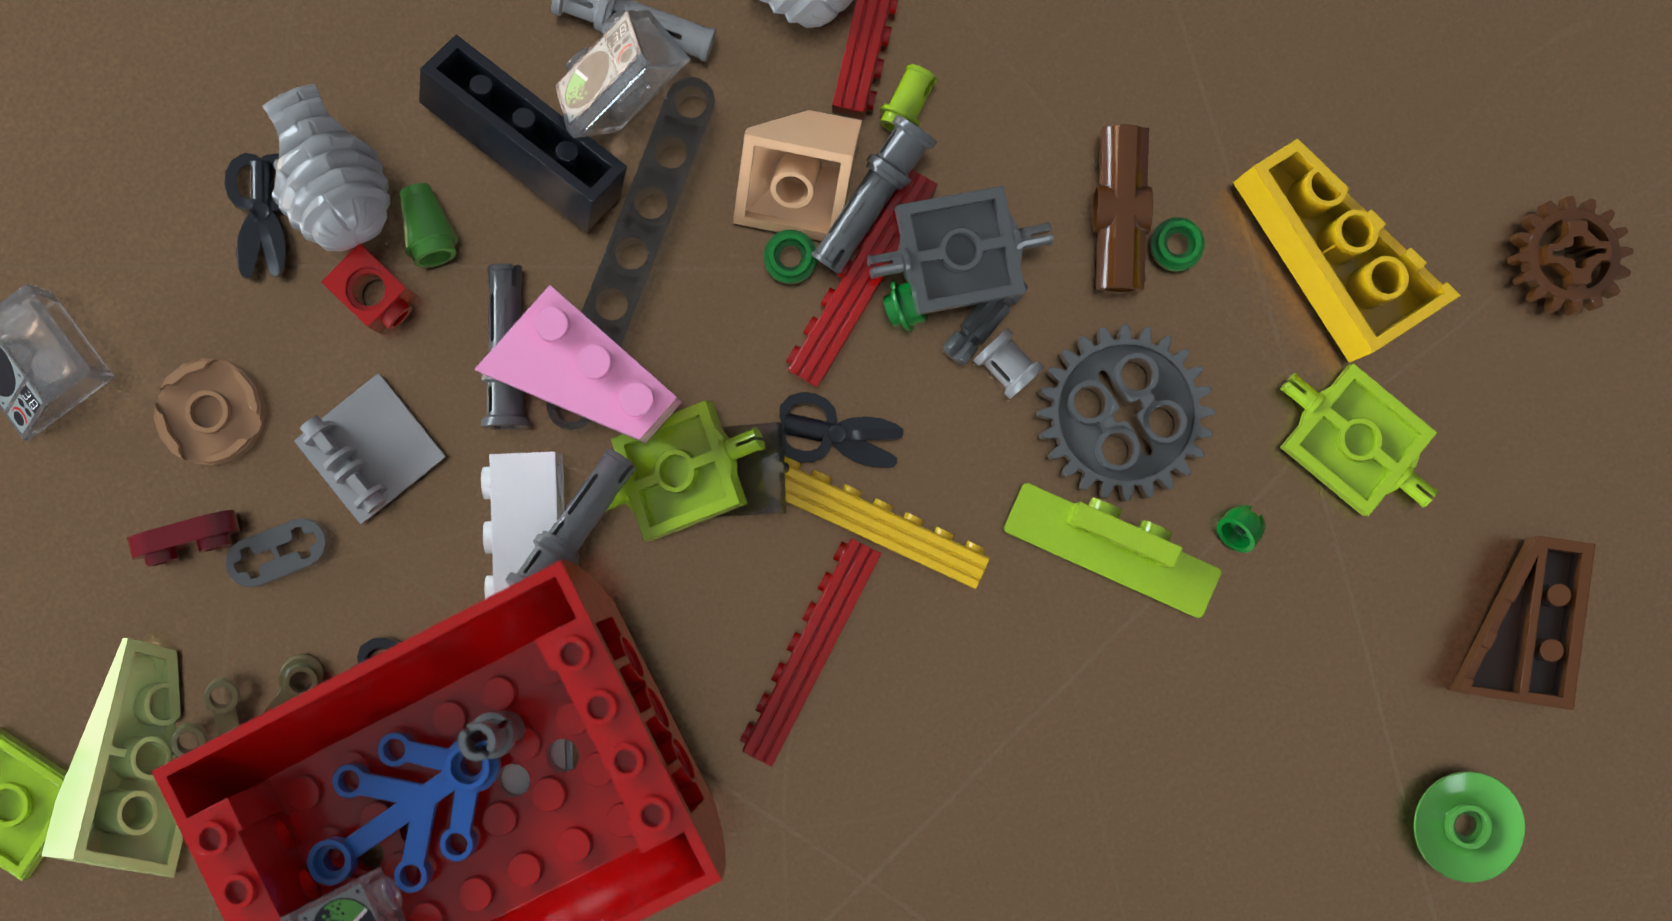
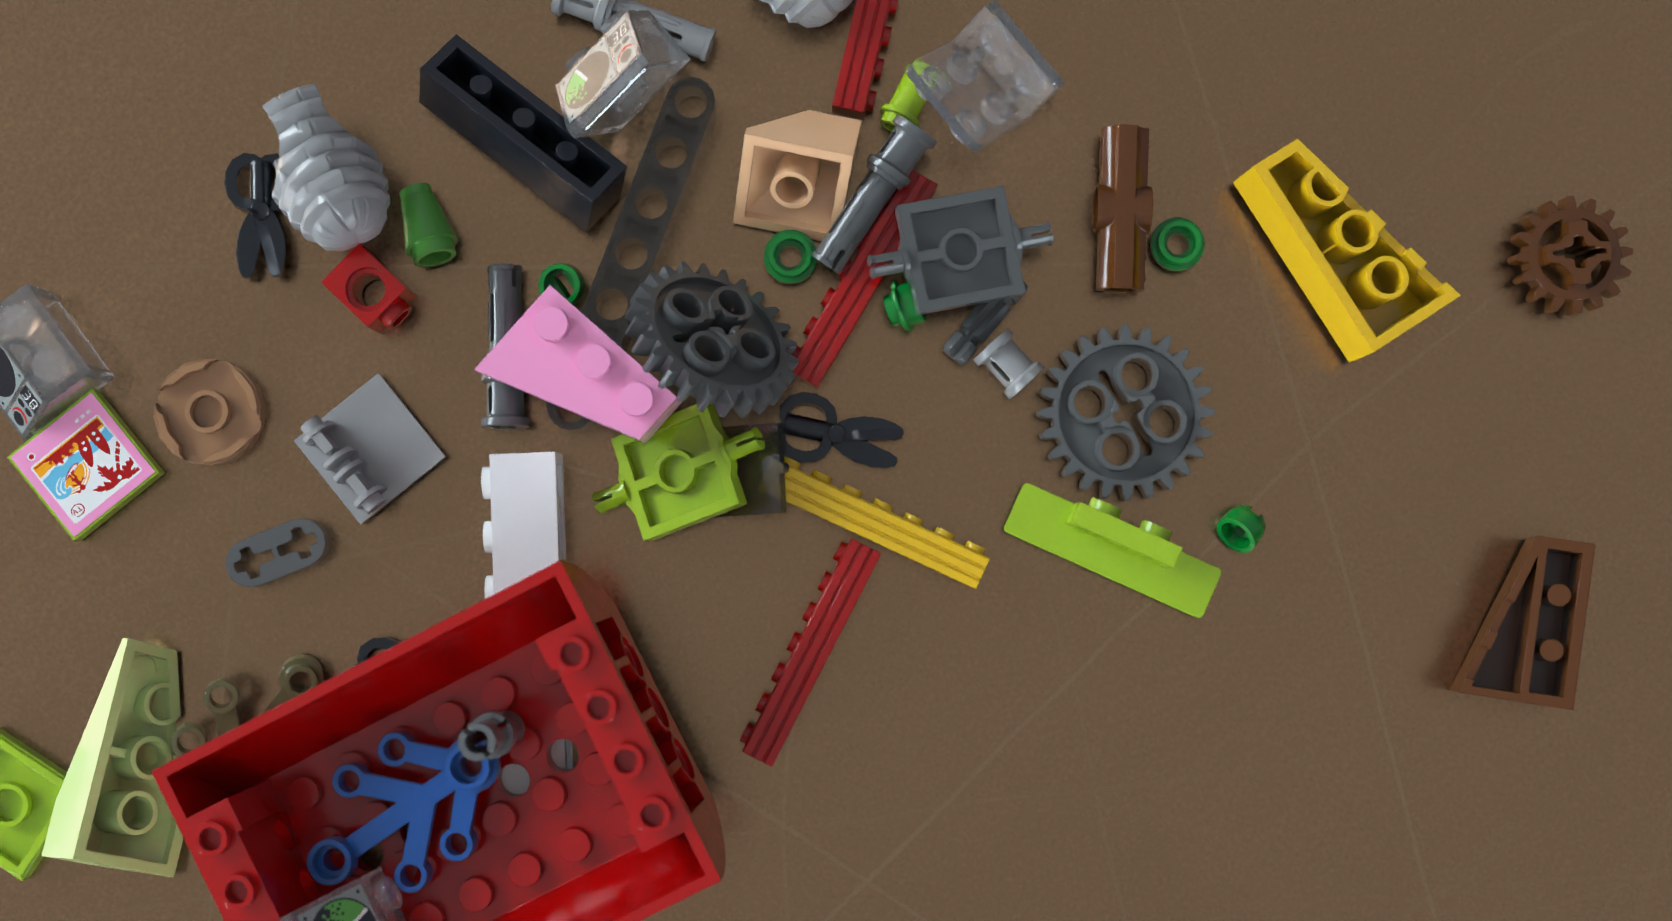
dark red plate [127,510,240,567] -> none
dark grey pin [505,449,636,586] -> none
lime plate [1280,363,1438,516] -> none
bright green dish [1414,771,1525,883] -> none
none -> tile [7,389,165,541]
none -> green hinge [538,263,586,305]
none -> dark grey gear [625,262,799,418]
none -> clear bracket [906,0,1065,152]

